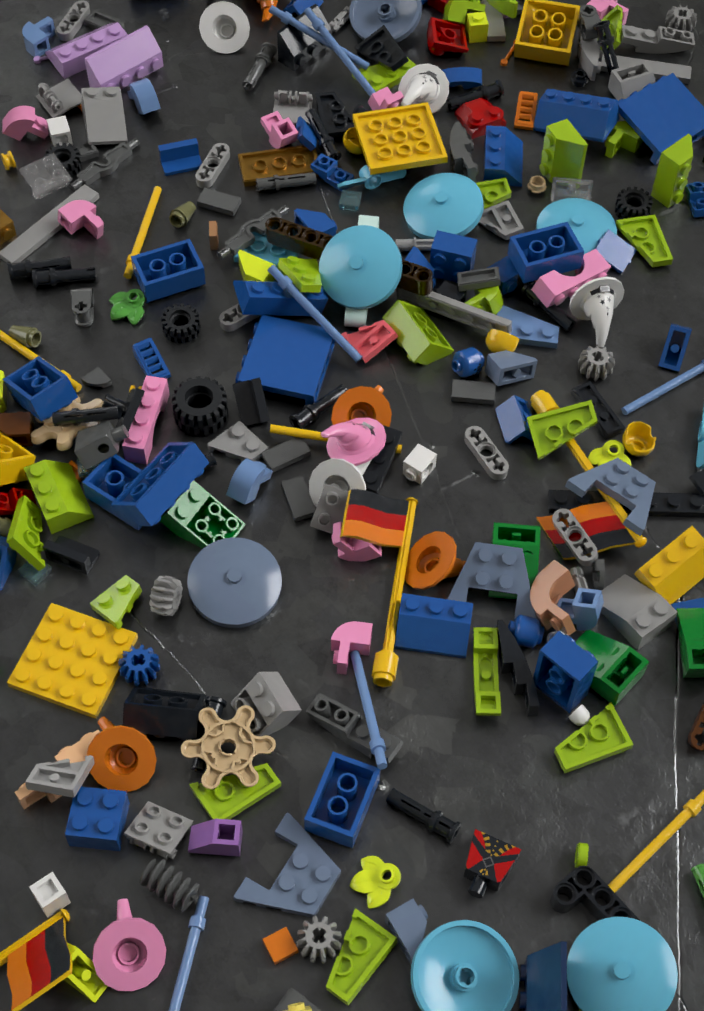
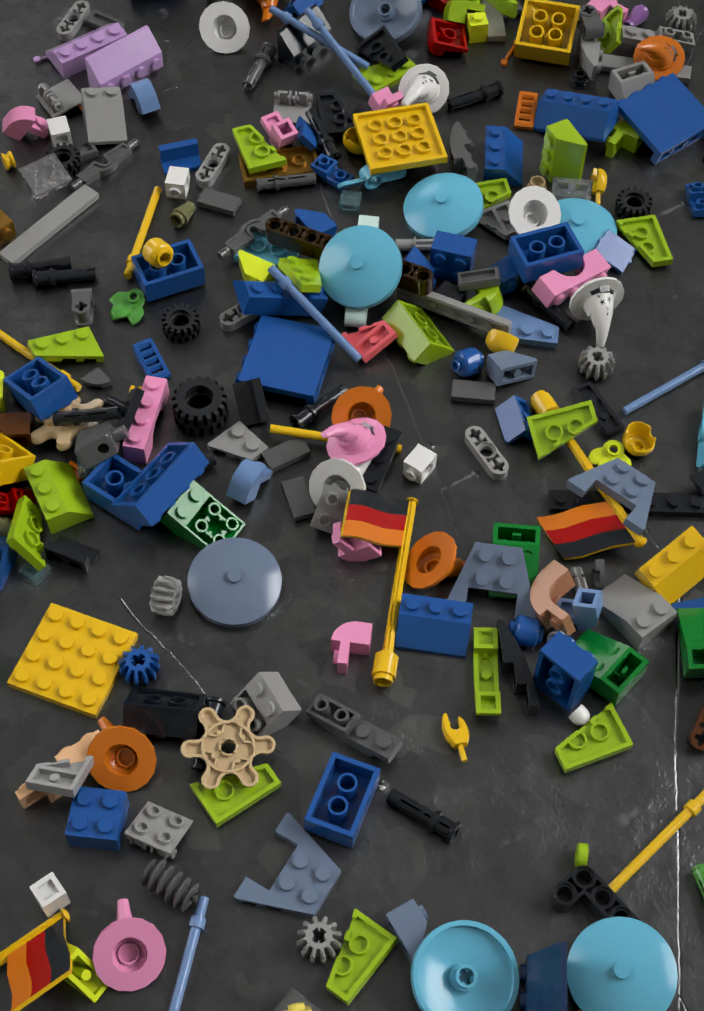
olive cone [9,325,42,348] -> none
medium blue brick [22,16,56,57] -> none
bright pink brick [58,200,104,239] -> none
lime wing [90,575,142,629] -> none
medium lavender slope [188,819,243,856] -> none
medium nougat tile [209,221,219,250] -> none
orange tile [262,927,299,965] -> none
light grey axle [329,6,350,33] -> none
medium blue bar [350,650,388,770] -> none
neon yellow plate [350,856,401,909] -> none
blue slope [442,67,482,90] -> none
red slope [455,98,507,139] -> none
torso [464,829,521,898] -> none
light grey beam [552,509,598,566] -> none
black pin [593,20,619,78] -> none
lime slope [651,133,693,208] -> none
blue slope [658,323,692,372] -> none
none -> lime wing [28,326,104,362]
none -> yellow head [142,237,174,269]
none -> white brick [165,166,191,199]
none -> lime wing [232,124,287,174]
none -> yellow hand [442,713,470,763]
none -> white piece [508,186,561,234]
none -> yellow hand [589,168,607,205]
none -> medium lavender cone [623,4,649,27]
none -> orange piece [633,35,685,81]

